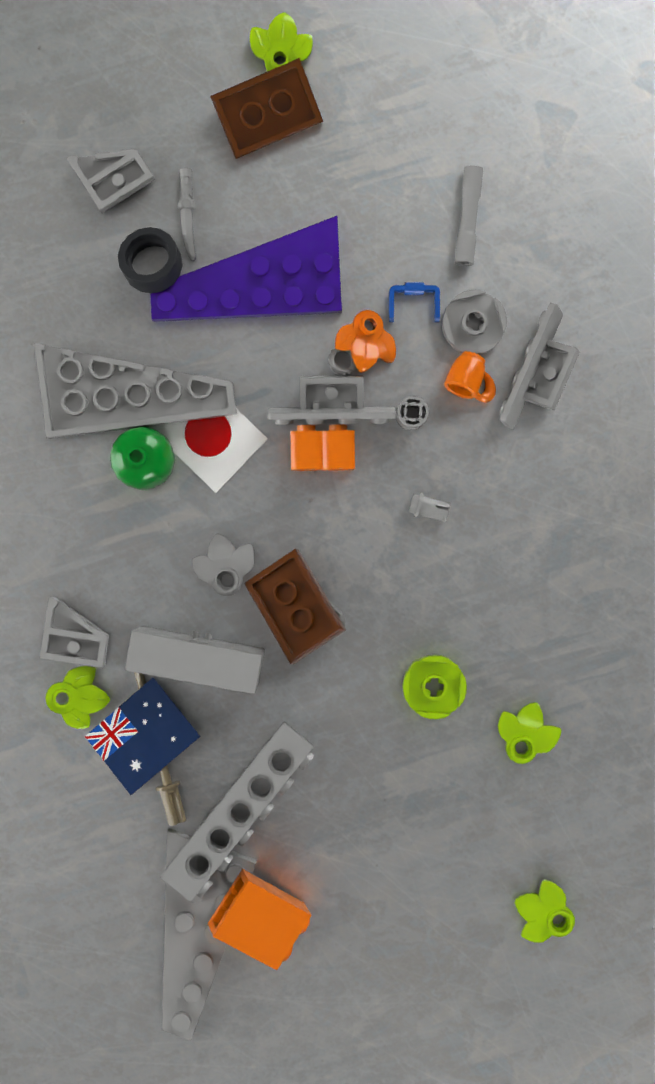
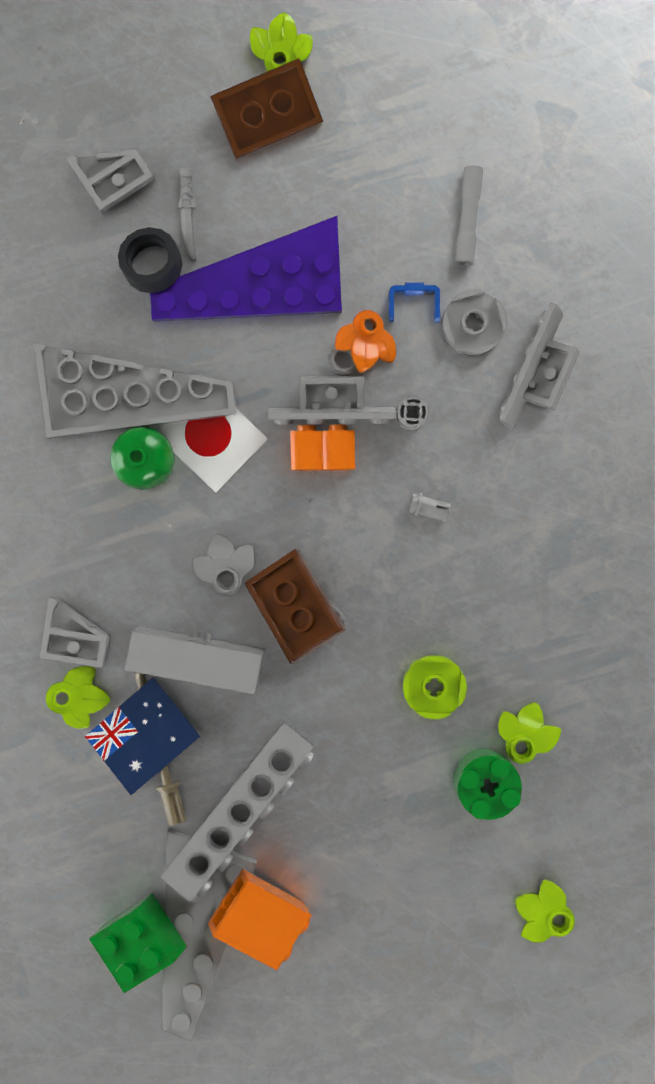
orange piece [444,351,496,403] -> none
none -> green brick [89,893,187,993]
none -> green brick [453,748,522,820]

